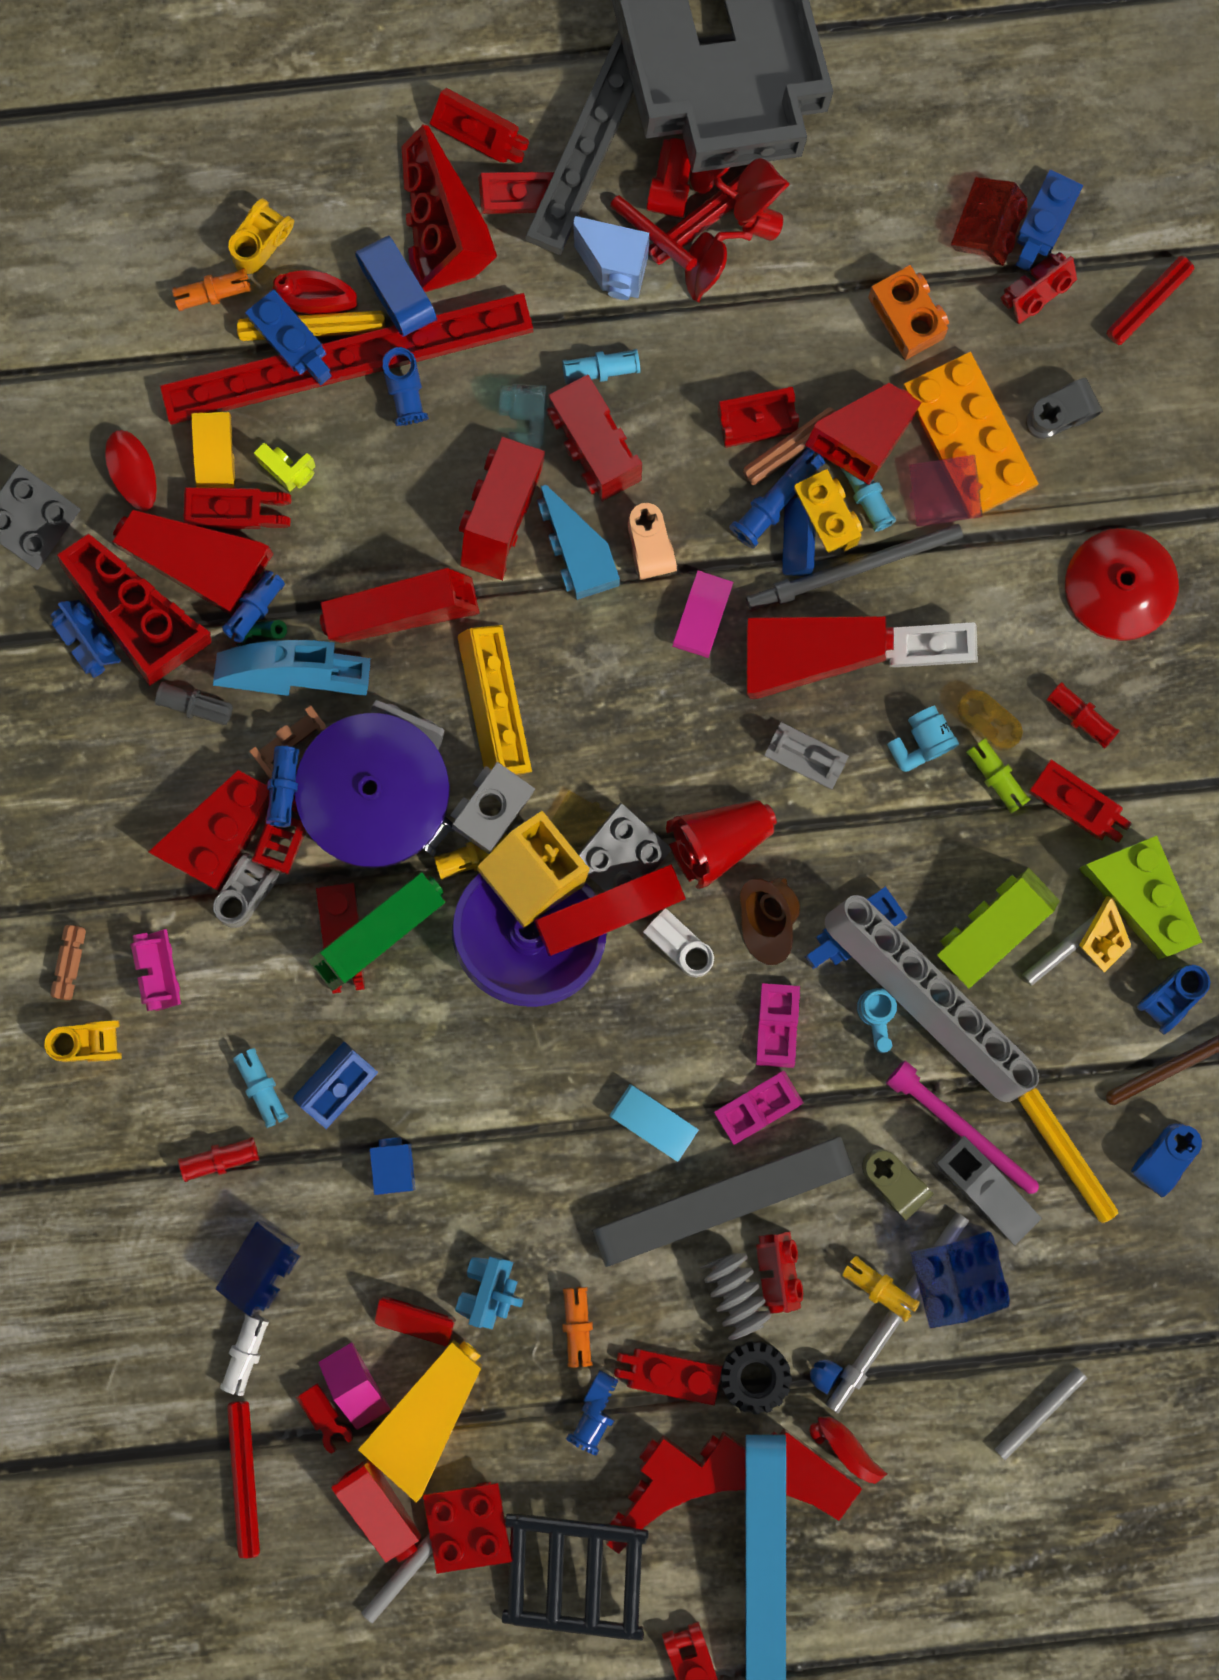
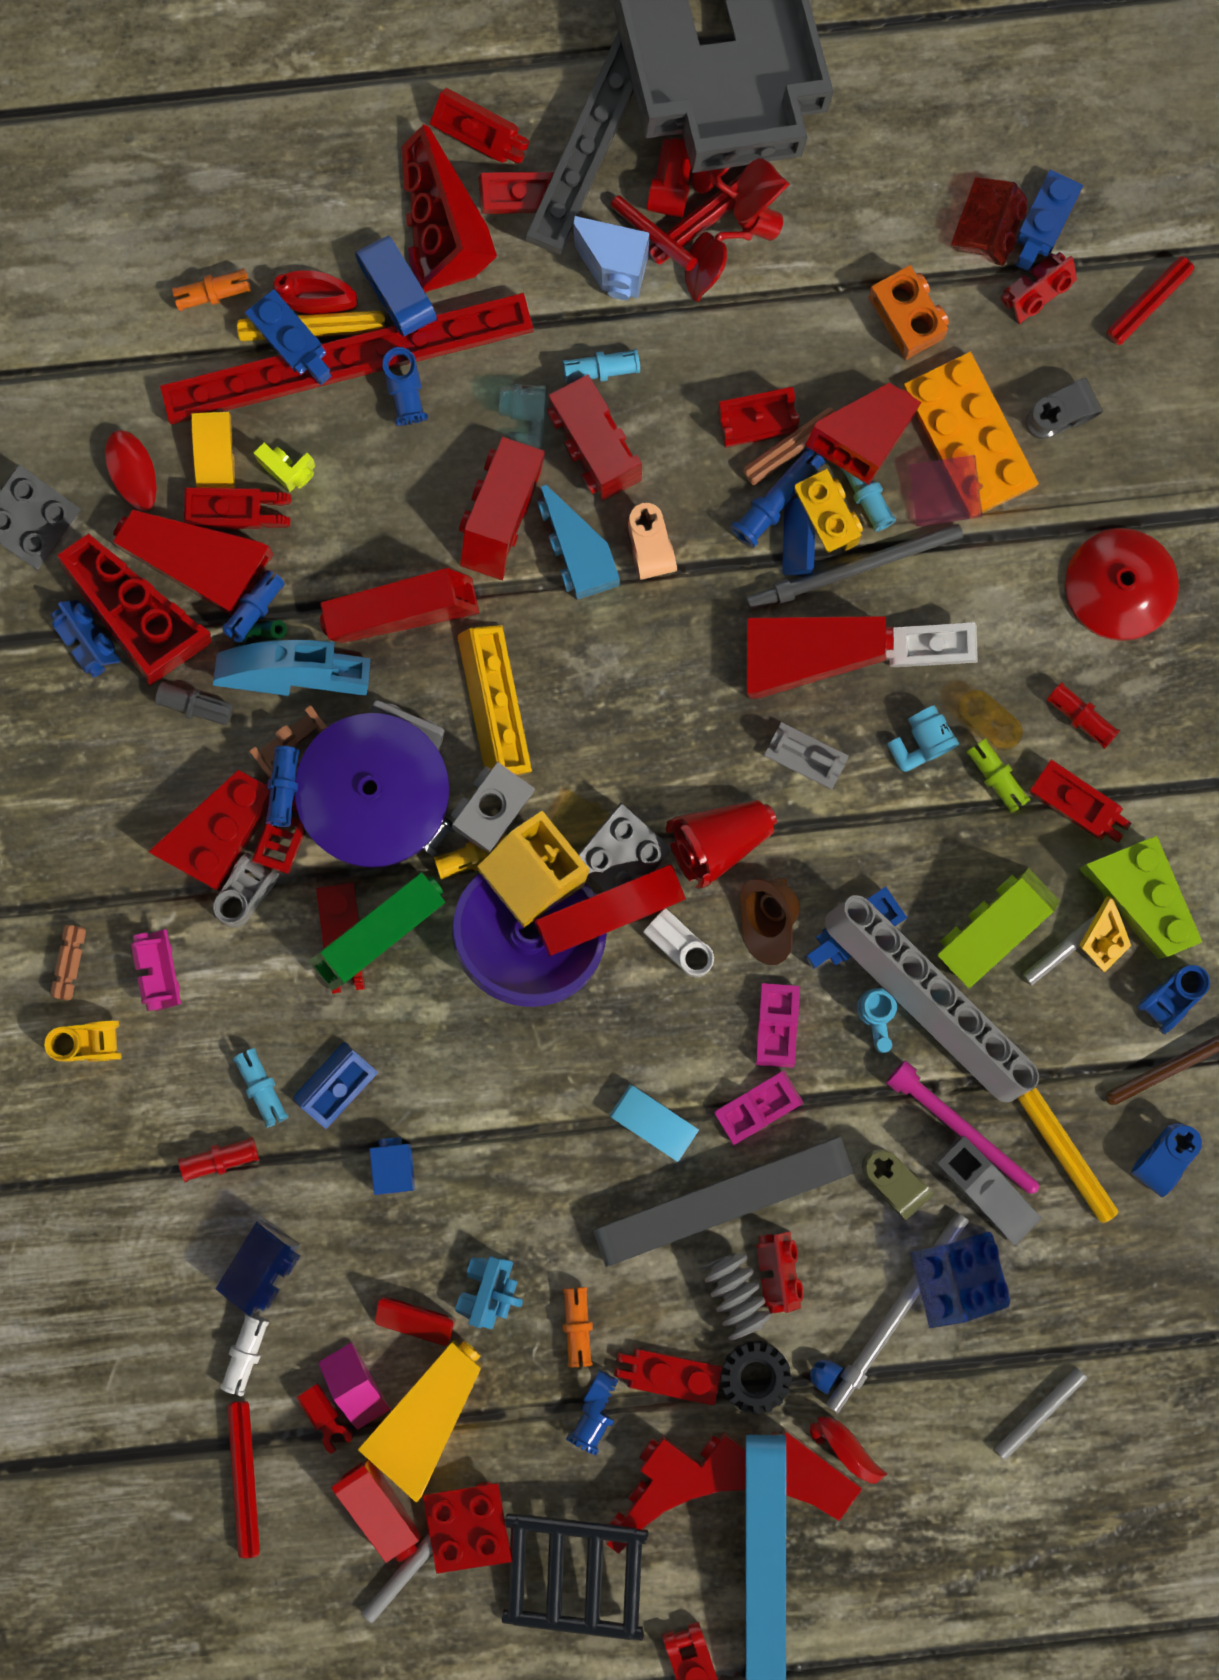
yellow piece [228,198,294,274] -> none
dark pink slope [672,571,733,658] -> none
yellow pin [842,1256,920,1322] -> none

